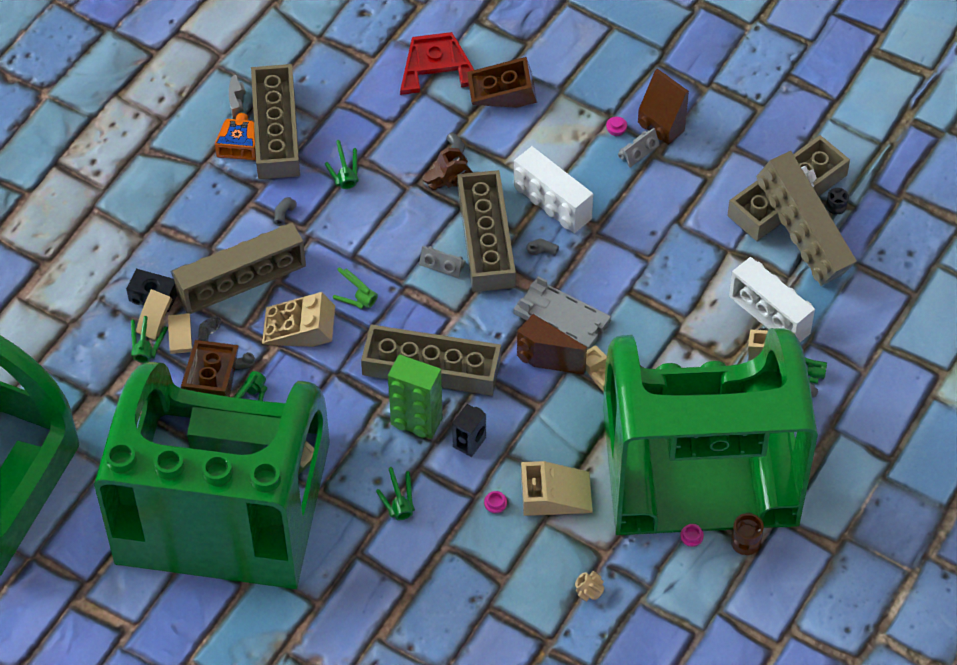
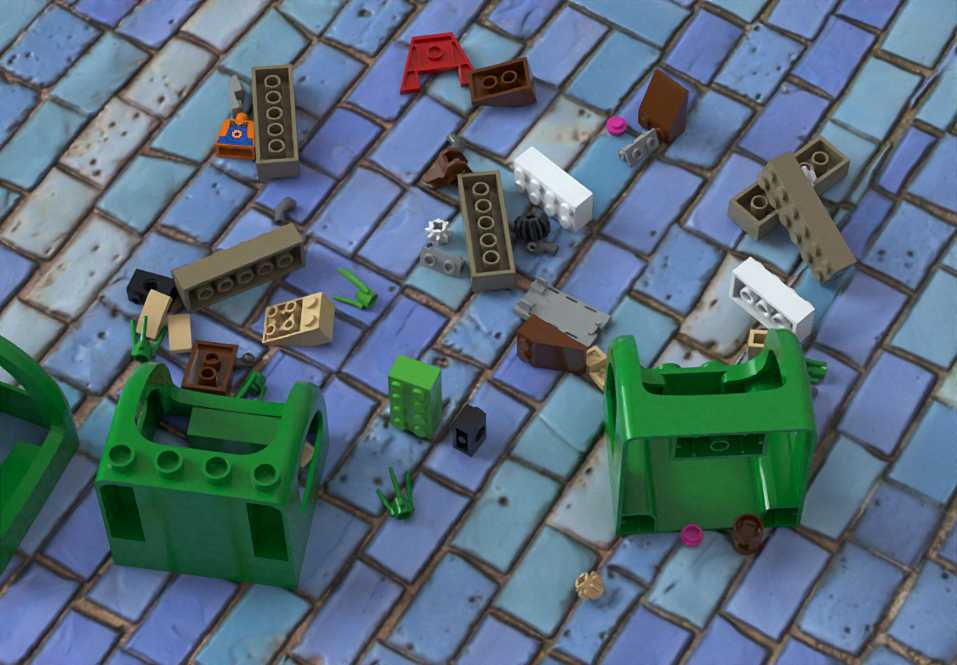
clear smoke arm [197,316,222,341] -> none
green plant [325,140,359,189] -> none
dark tan brick [361,324,501,396] -> none
dark pink plate [484,491,507,513] -> none
tan slope [521,461,593,516] -> none
black wheel [826,188,849,215] -> none
none -> white gear [425,219,452,246]
none -> black gear [514,212,551,242]

